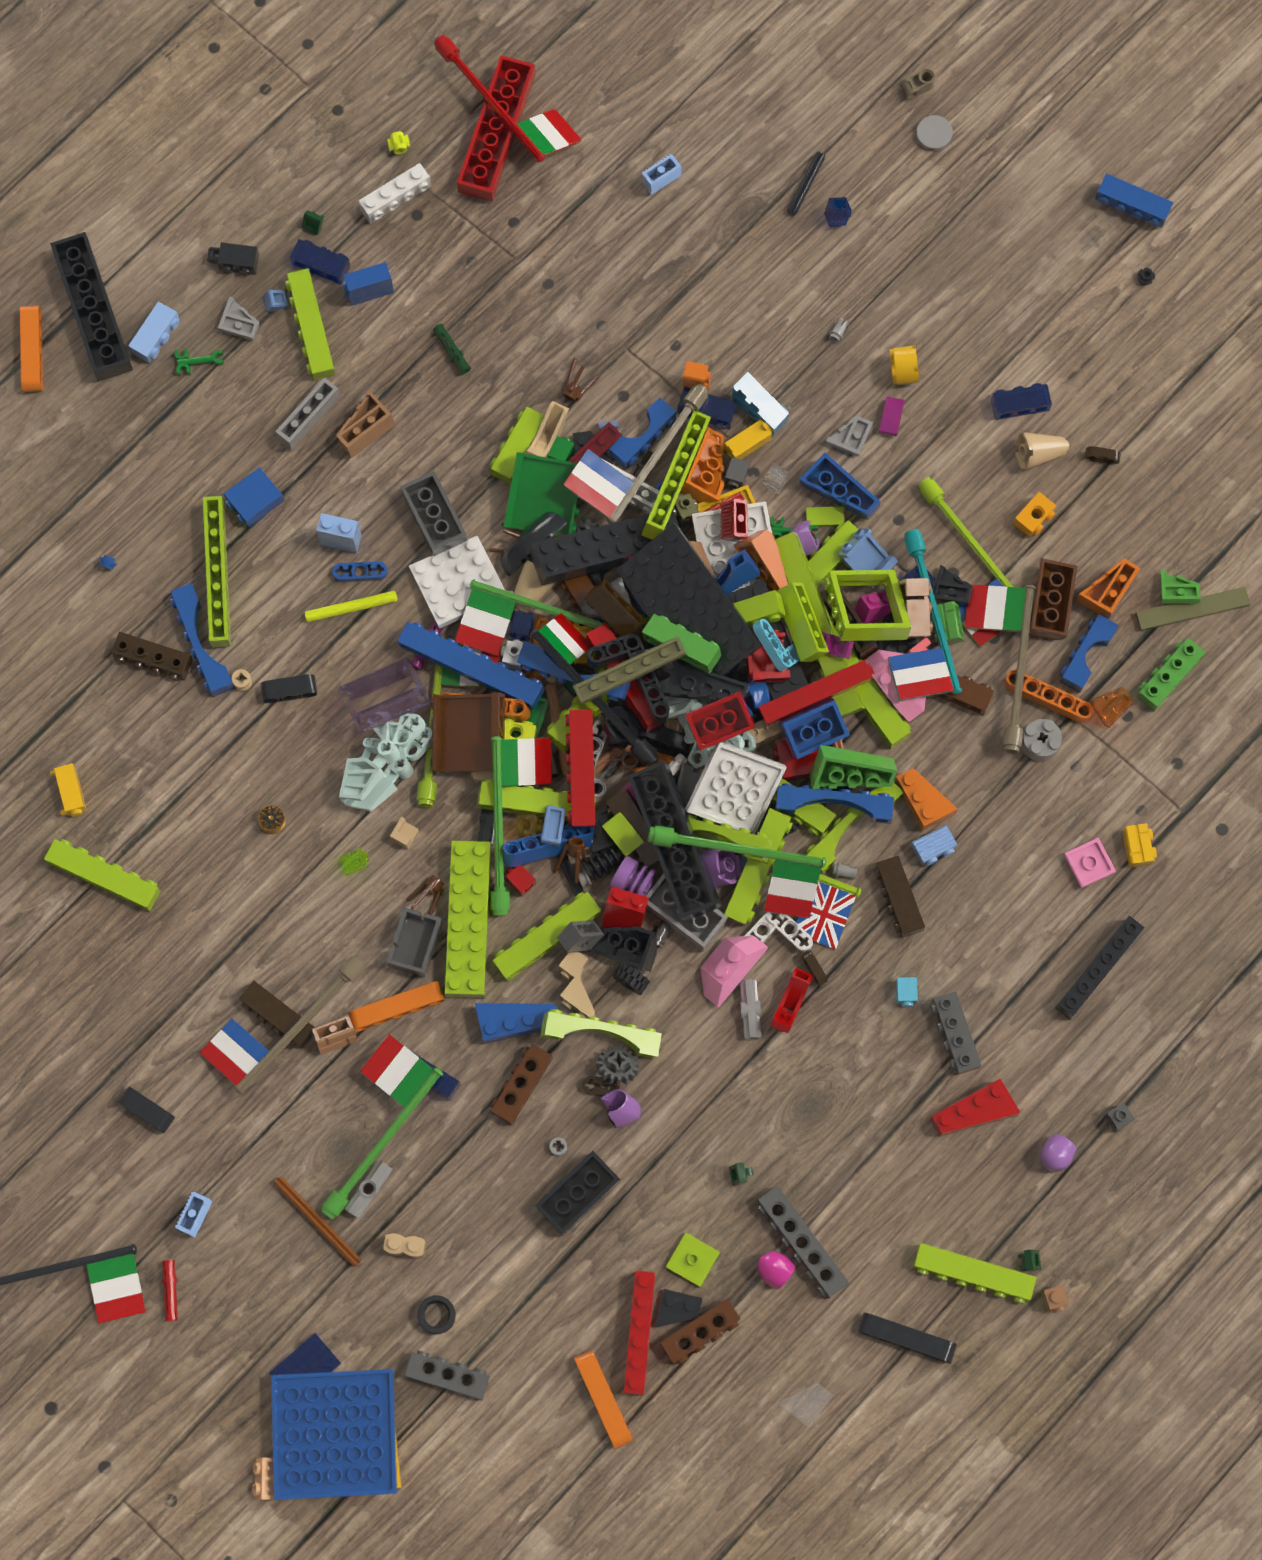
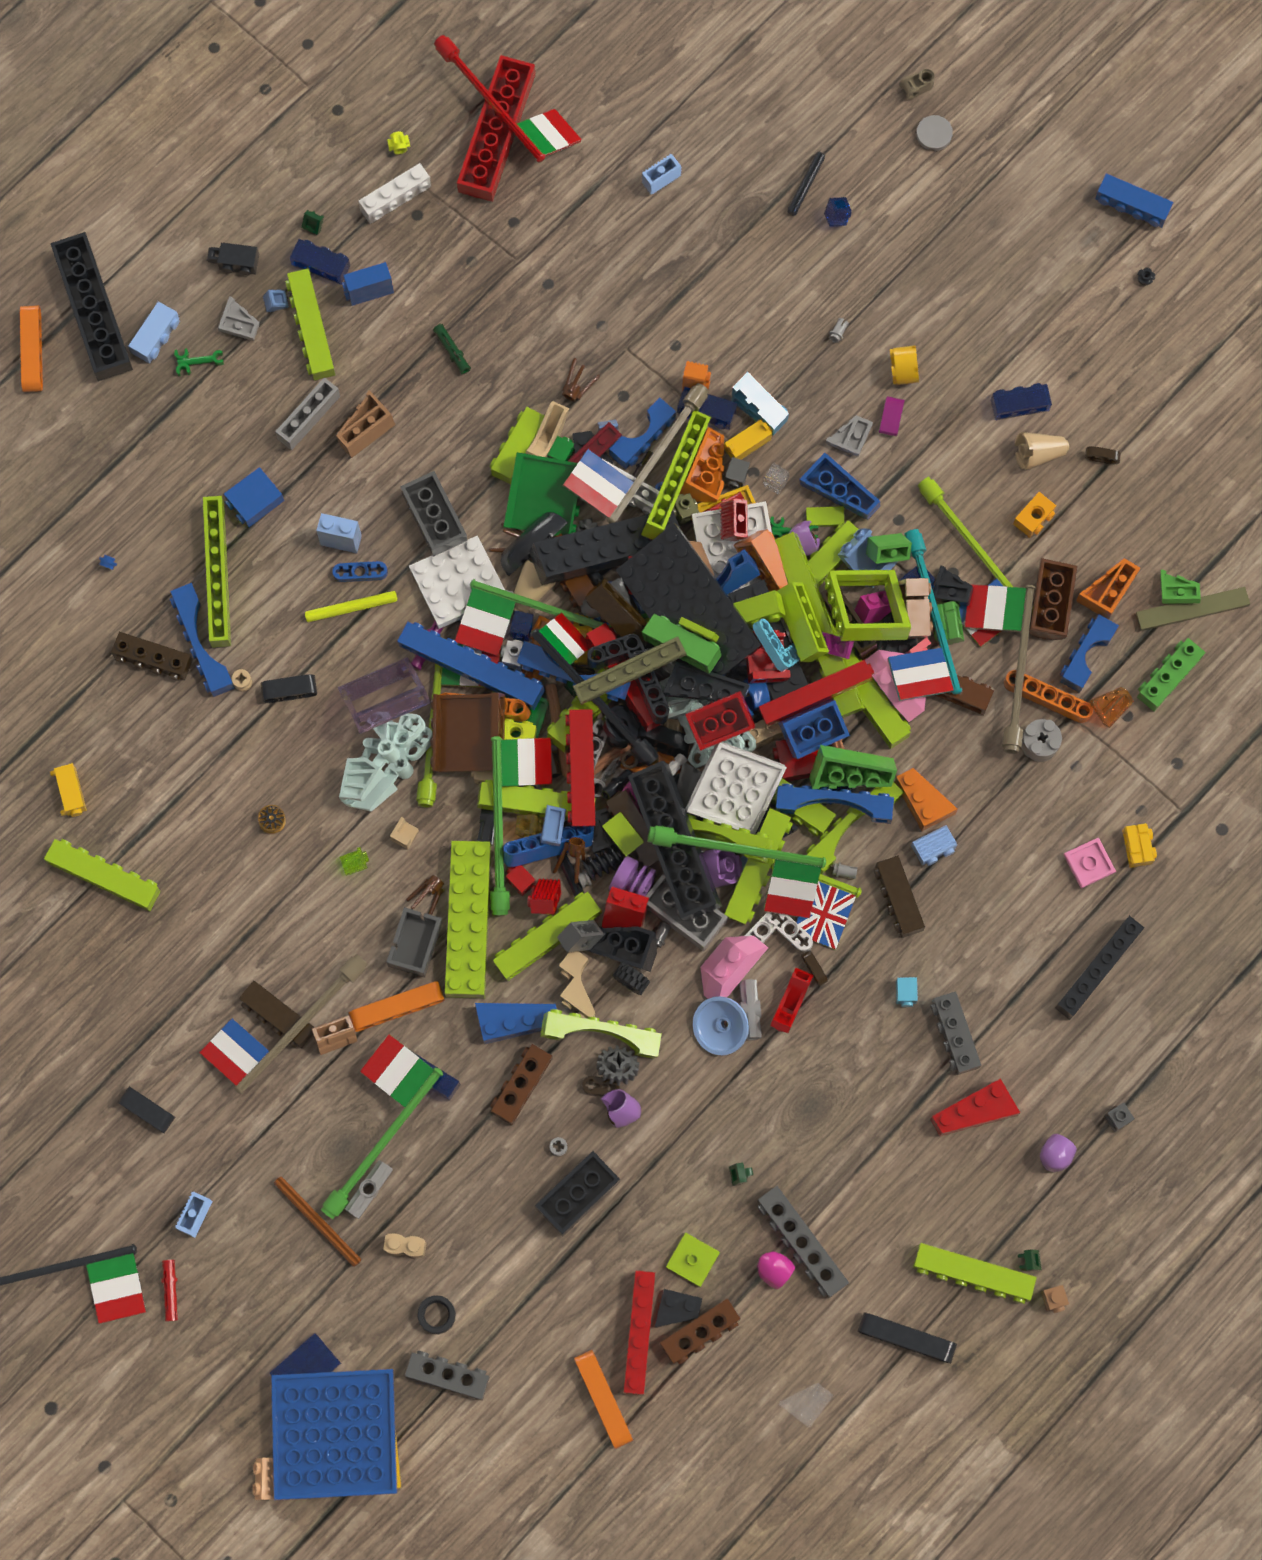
none -> red brick [527,878,562,915]
none -> black axle [600,769,633,800]
none -> lime tile [679,617,719,642]
none -> light blue dish [693,996,749,1055]
none -> bright green brick [866,533,912,564]

